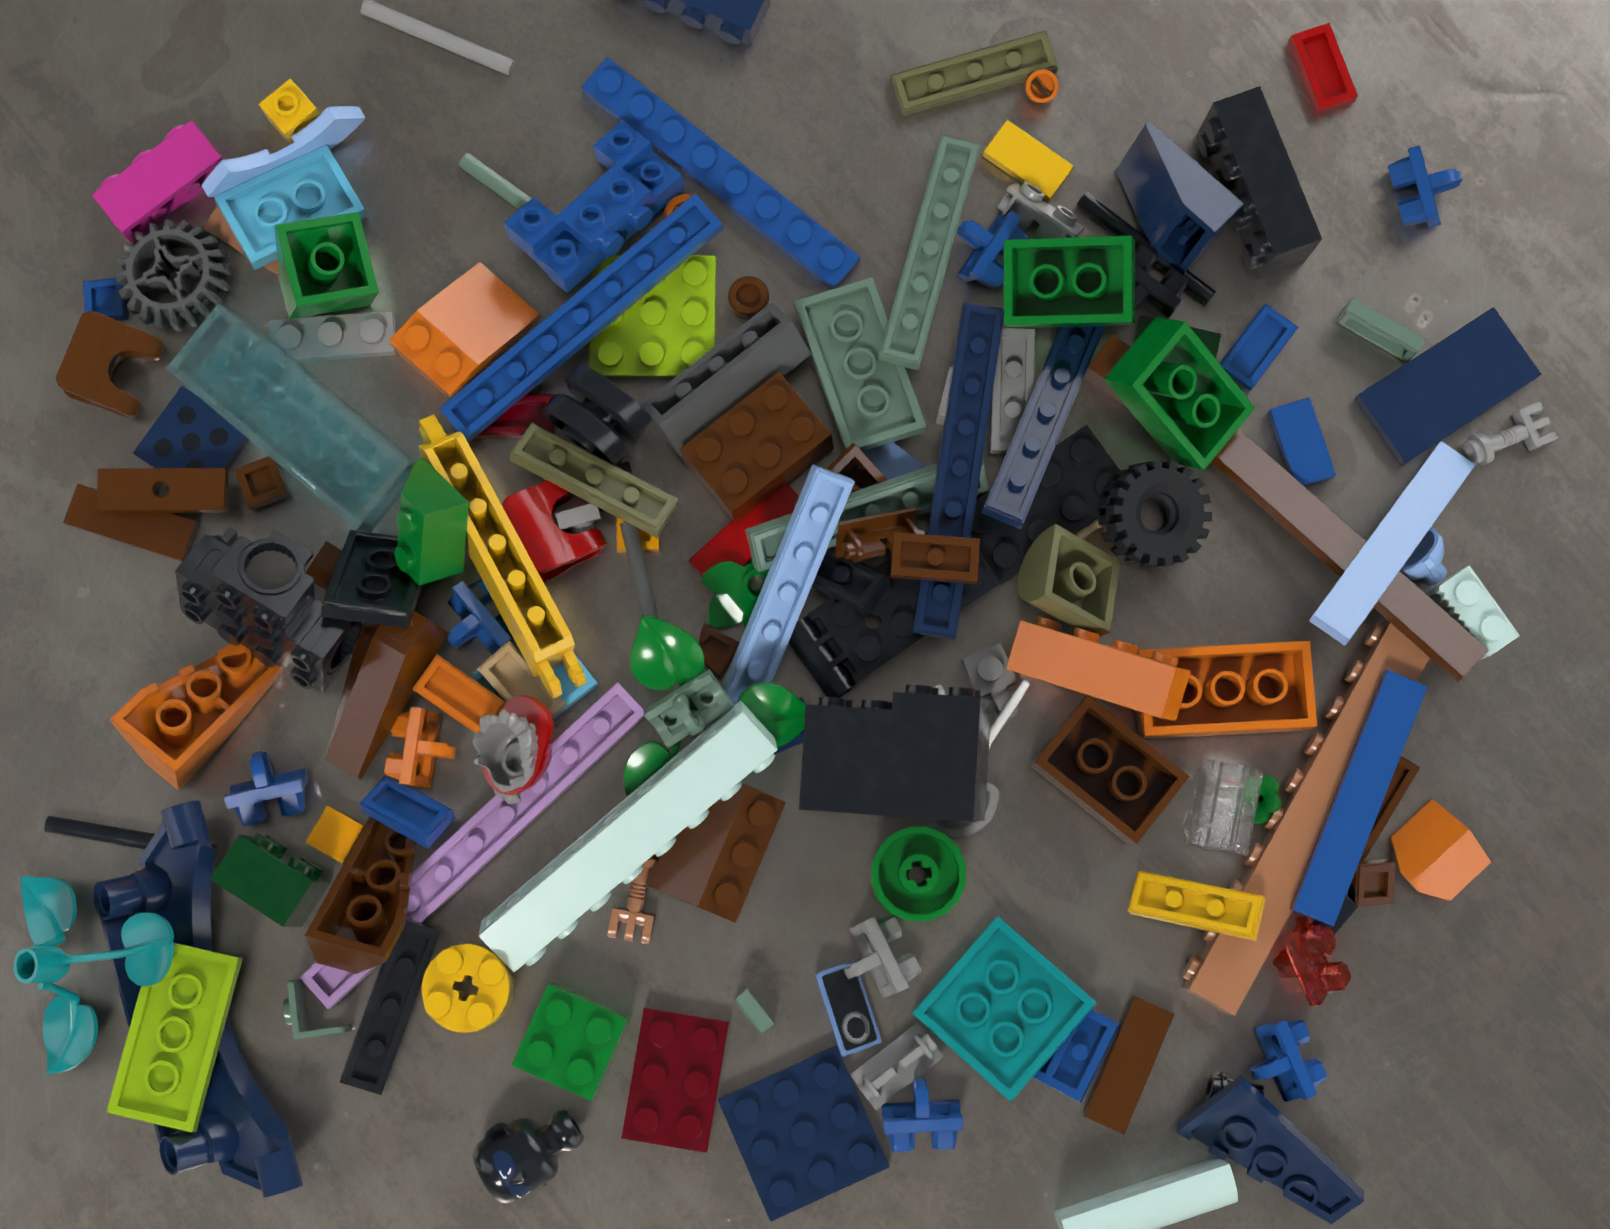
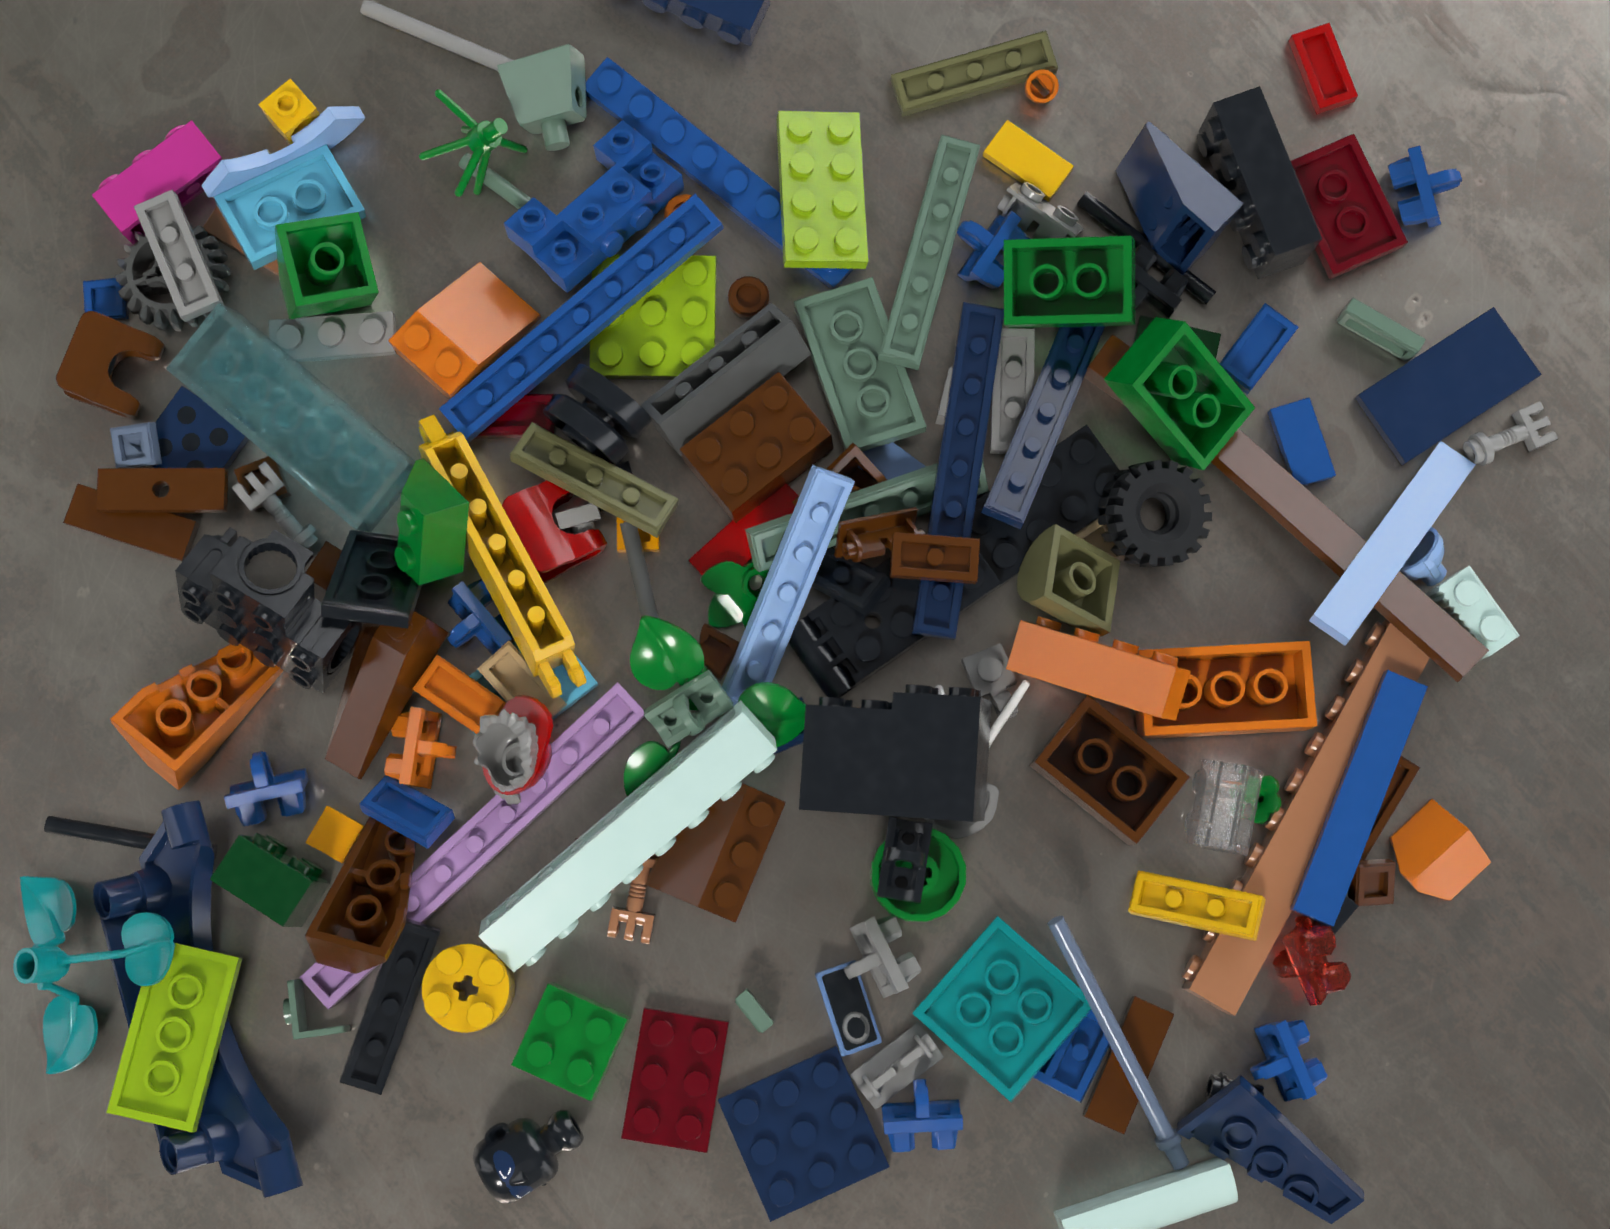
none -> sand blue tile [110,422,162,468]
none -> light grey plate [134,189,224,322]
none -> light grey hinge [231,462,318,549]
none -> green plant [419,89,528,197]
none -> sand green torso [497,44,587,151]
none -> lime plate [776,111,868,269]
none -> black hips [877,817,933,904]
none -> sand blue bar [1047,916,1189,1170]
none -> dark red plate [1291,134,1408,279]

